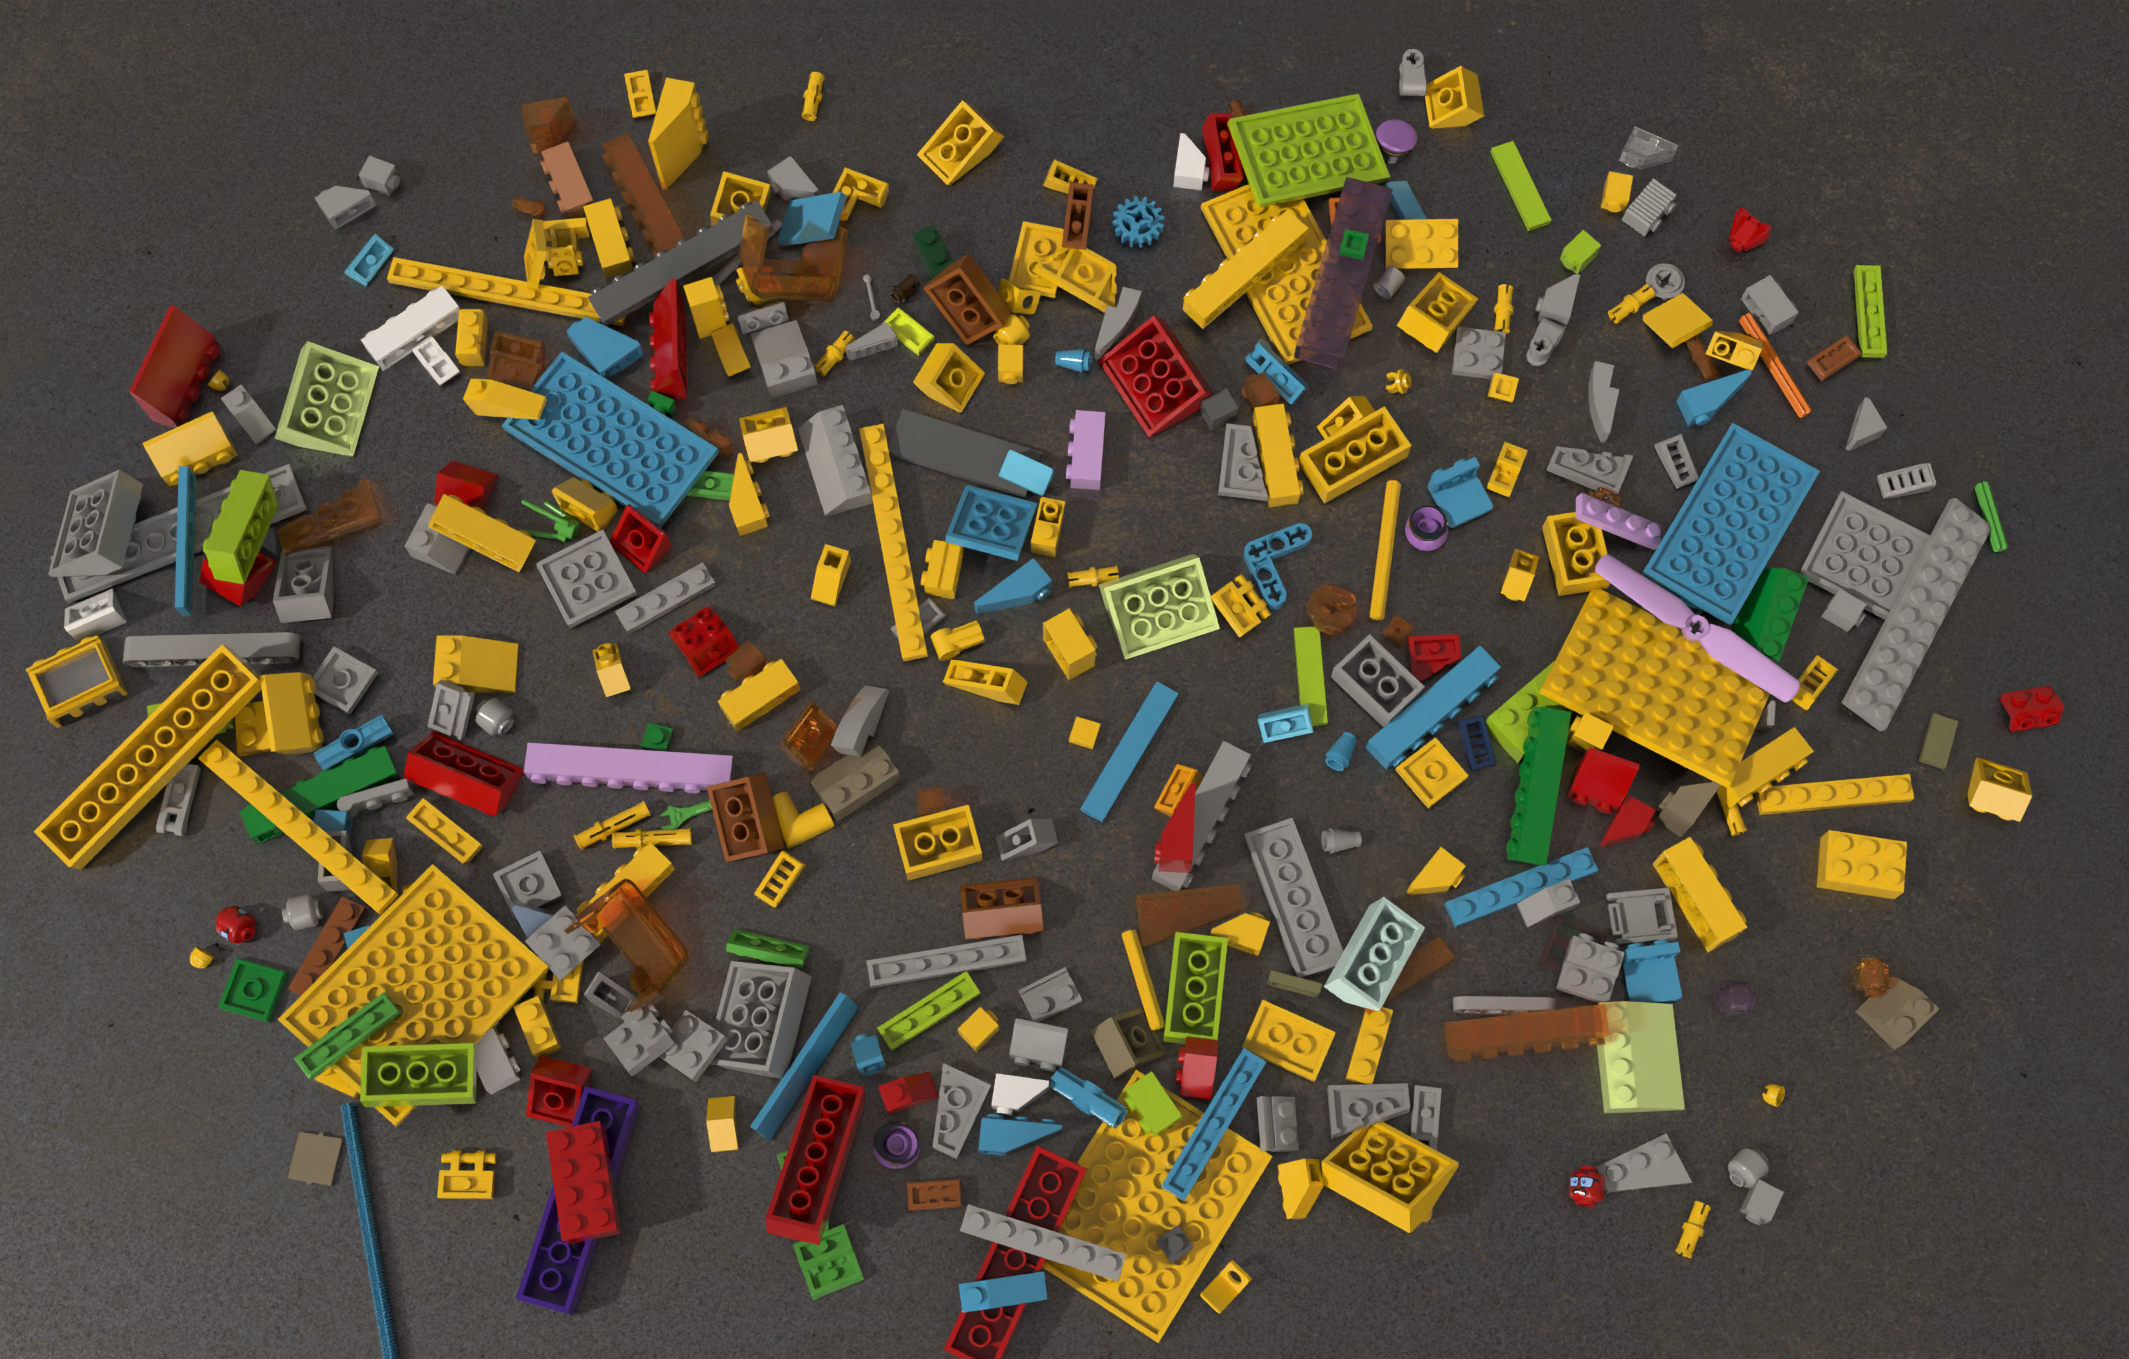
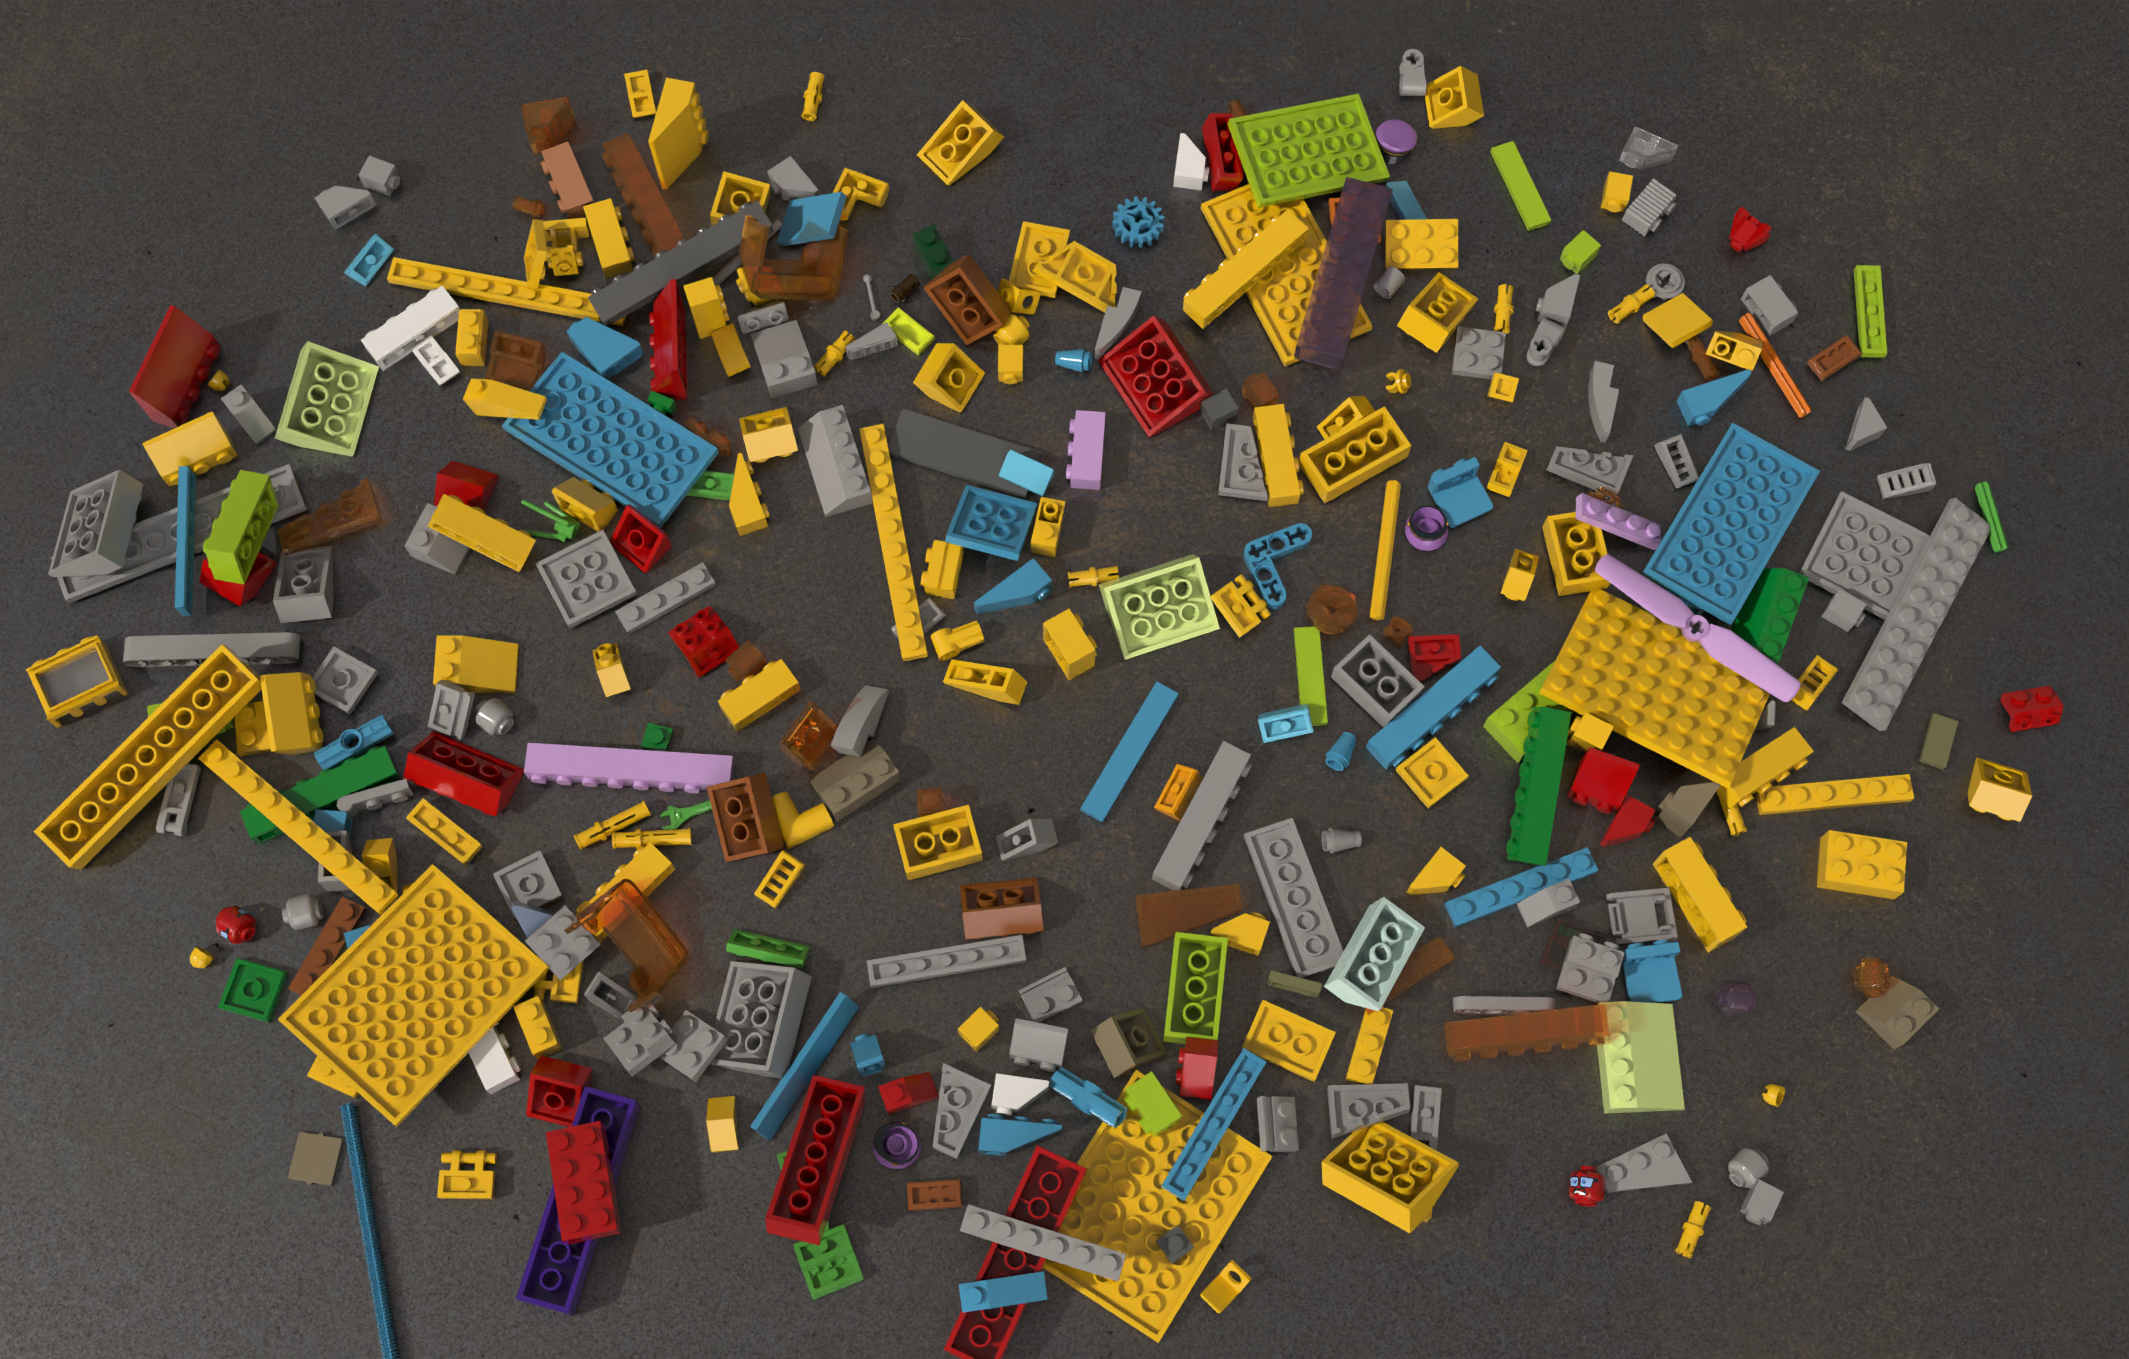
white slope [64,588,127,643] -> none
bright green tile [294,992,401,1081] -> none
lime brick [360,1043,477,1107] -> none
yellow slope [811,544,851,606] -> none
lime plate [877,971,981,1052] -> none
yellow slope [1043,159,1098,194] -> none
dark orange slope [1062,182,1094,250] -> none
yellow tile [1069,716,1101,749] -> none
yellow axle [1122,930,1165,1030] -> none
red slope [1154,783,1196,873] -> none
dark azure plate [1245,339,1309,405] -> none
yellow slope [1278,1159,1324,1219] -> none
green plate [1339,229,1369,260] -> none
dark blue slope [1456,715,1497,770] -> none

